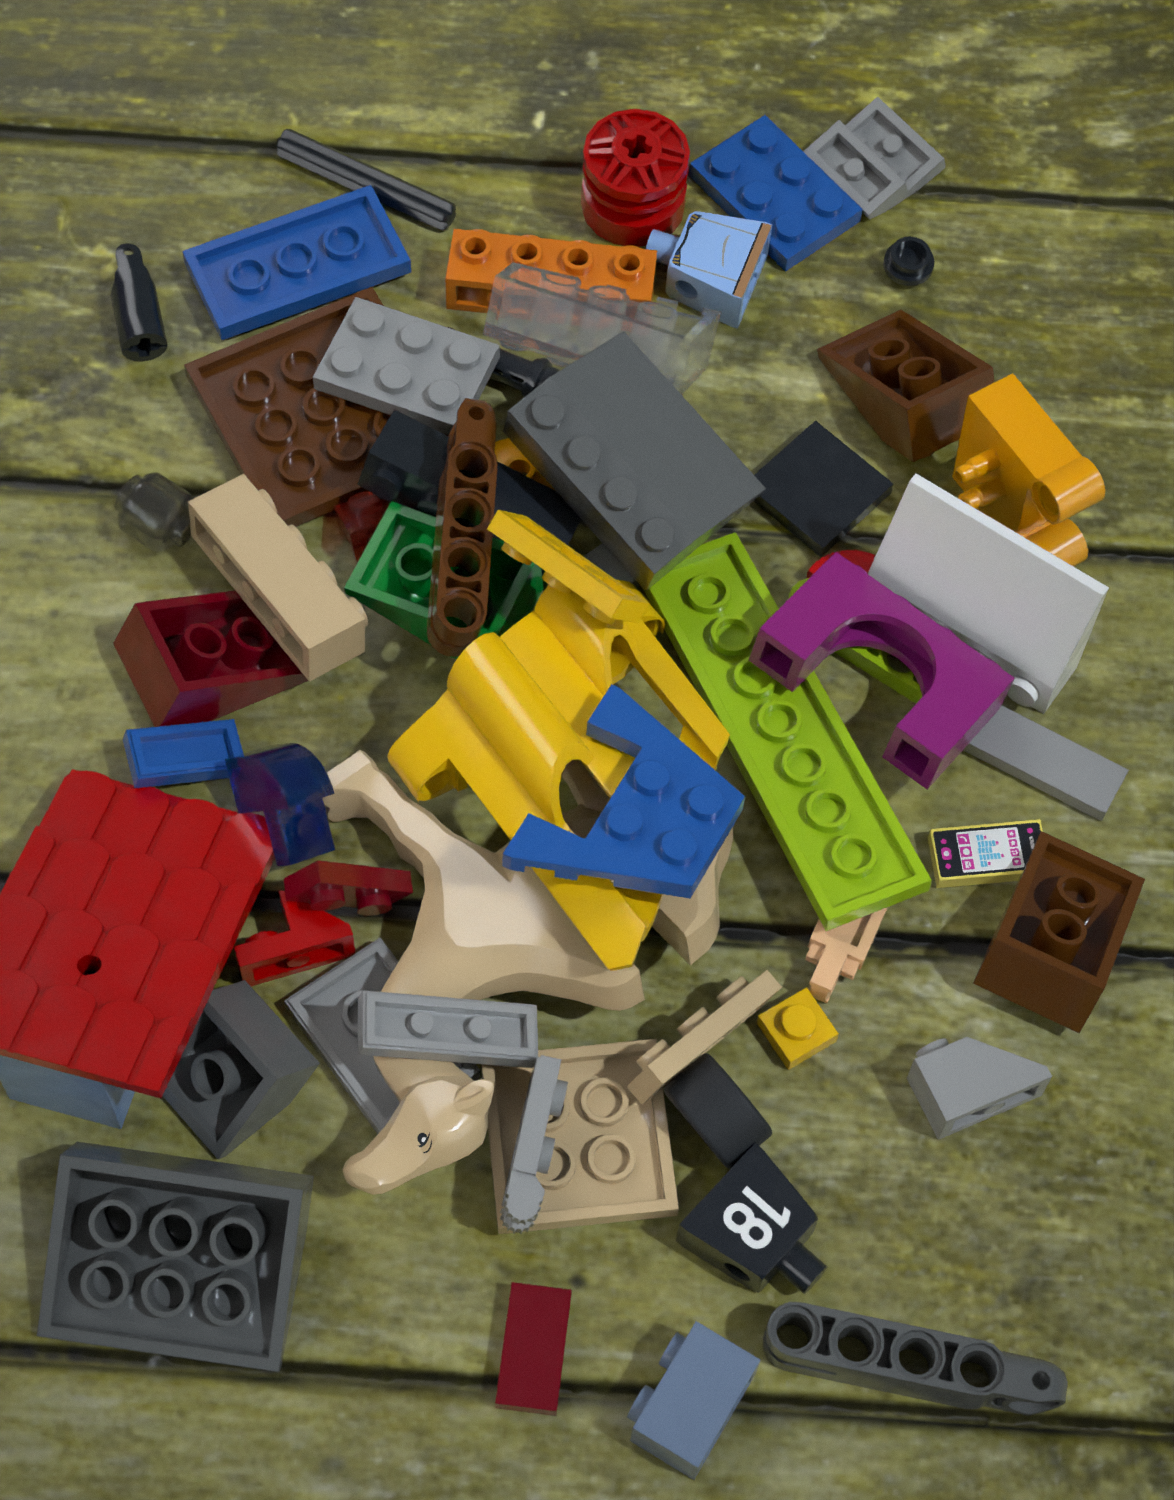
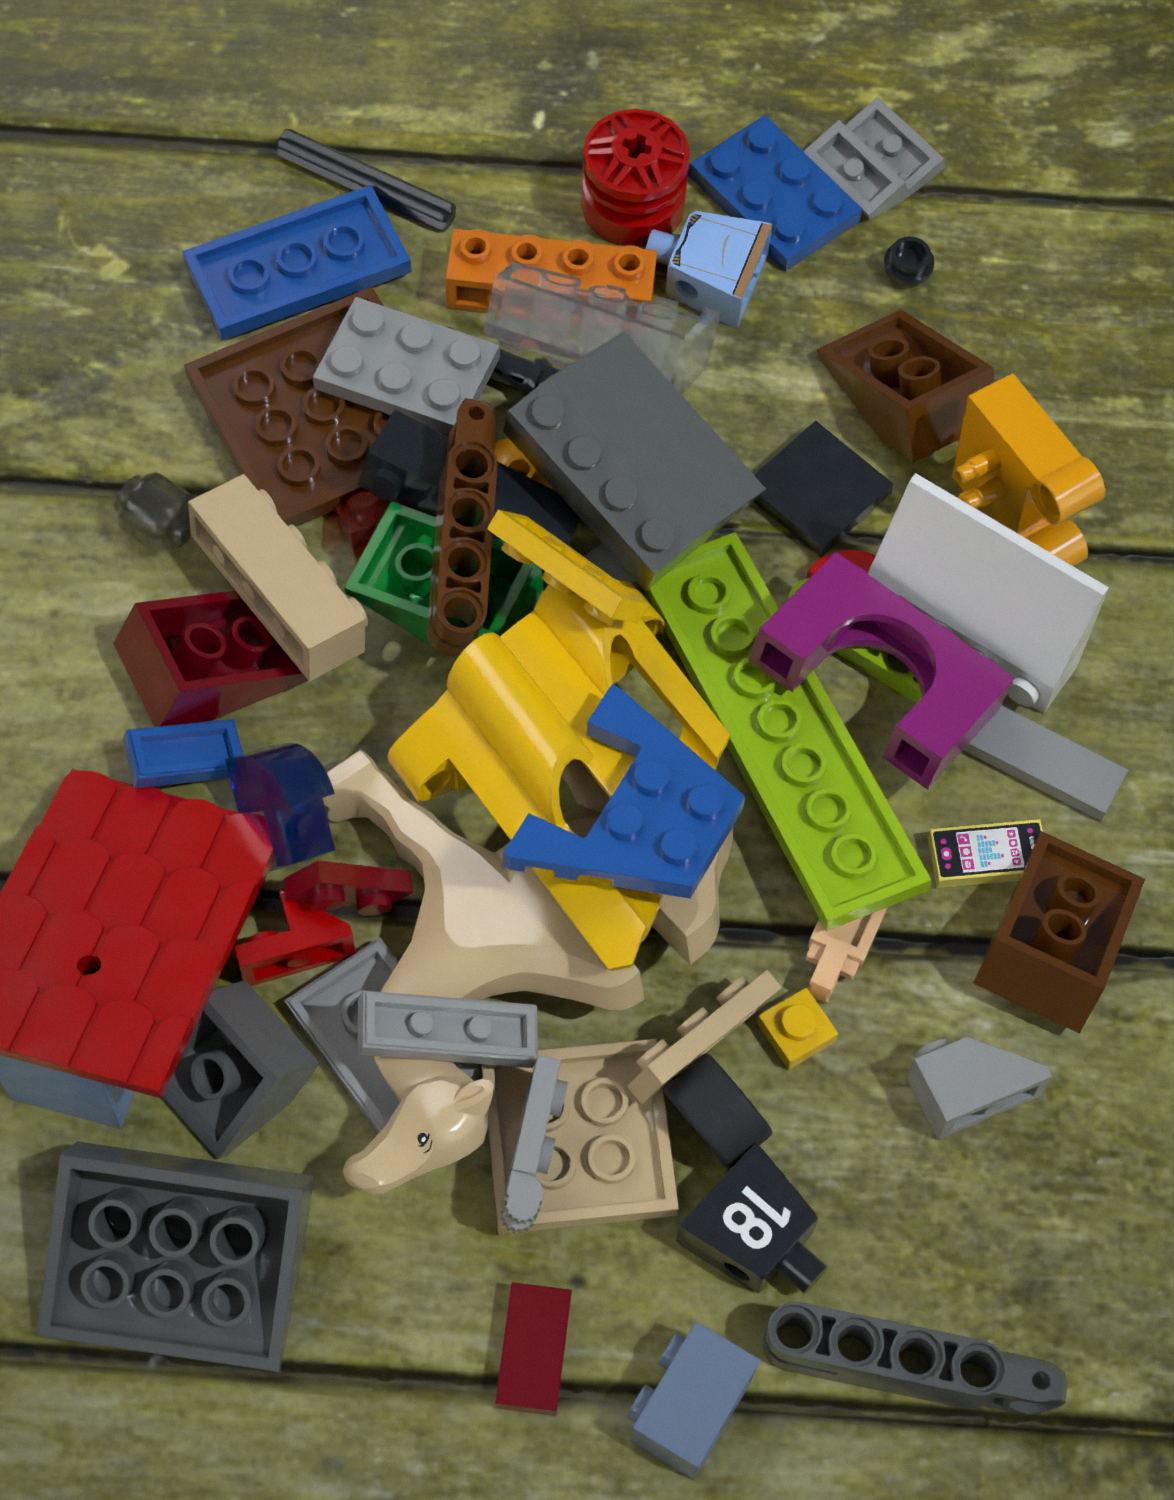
black piece [110,243,168,361] -> none

